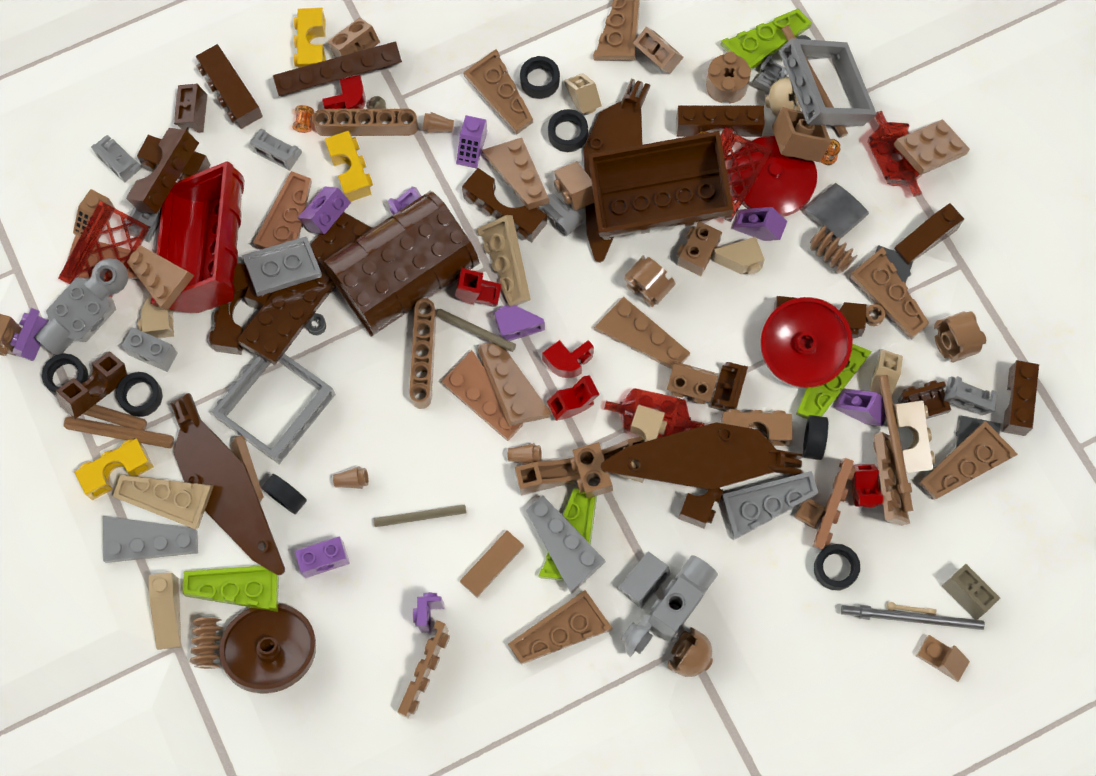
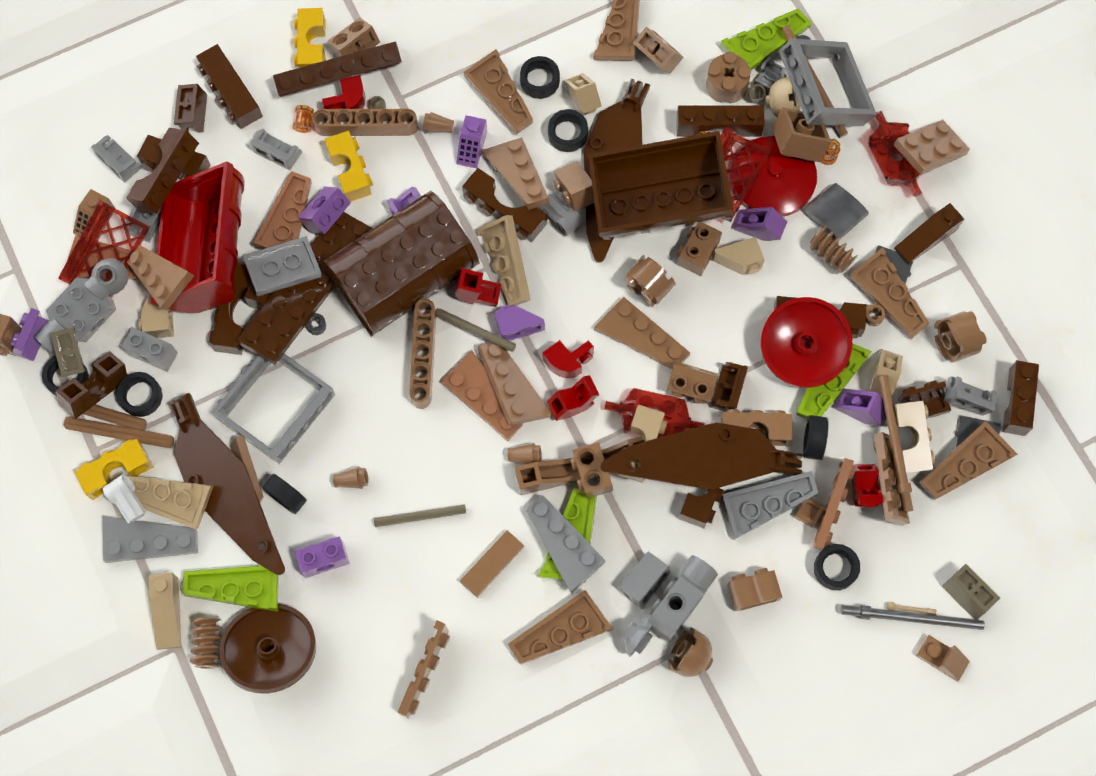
medium lavender bracket [413,592,445,633] -> none
none -> dark tan hinge [50,327,86,377]
none -> white piece [103,474,147,524]
none -> medium nougat brick [727,568,782,612]
none -> dark tan hinge [748,84,766,102]

